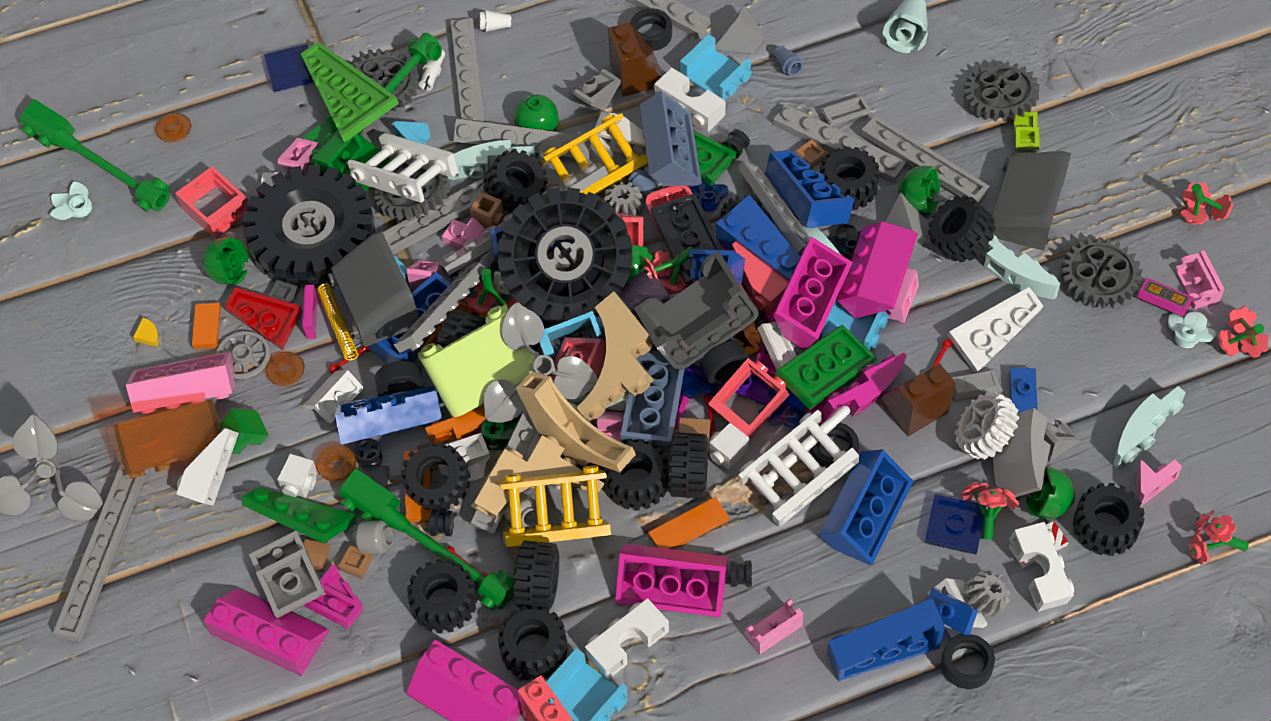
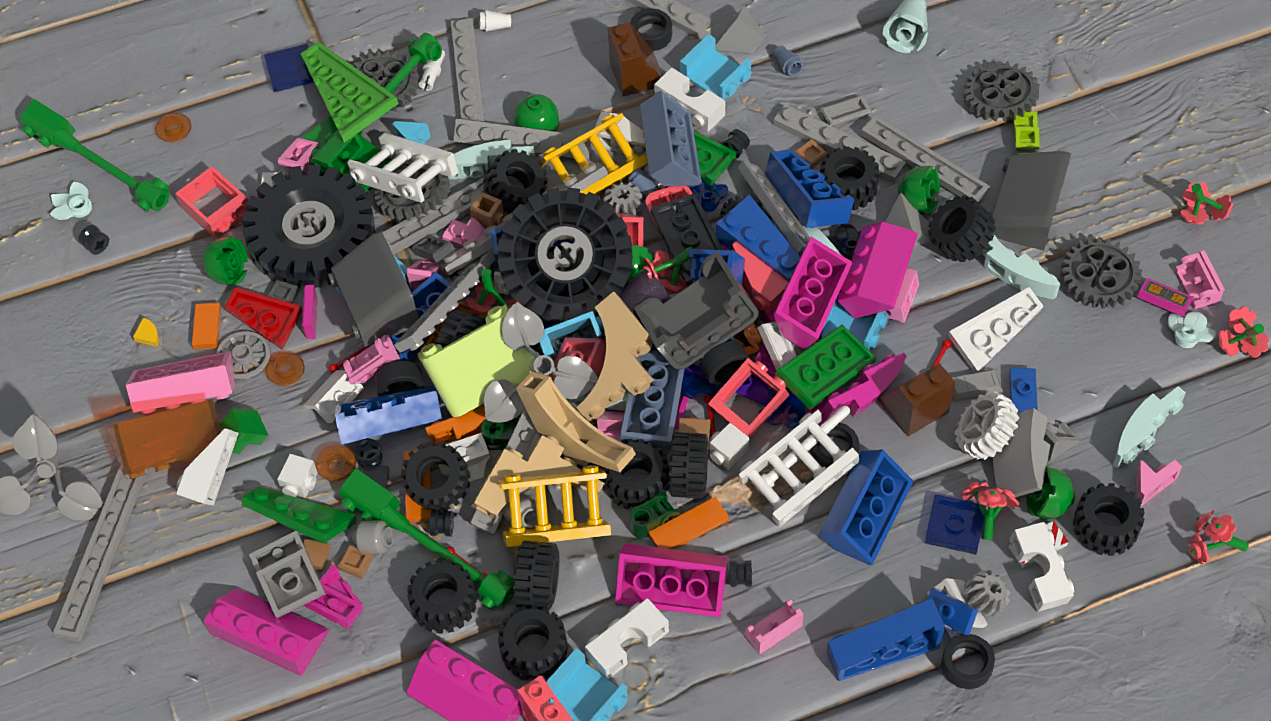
yellow piece [317,284,359,361] -> none
light grey slope [570,69,621,111] -> none
none -> black wheel [78,225,109,255]
none -> bright pink hinge [343,335,400,385]
none -> dark grey plate [411,235,455,263]
none -> dark green piece [630,492,680,538]

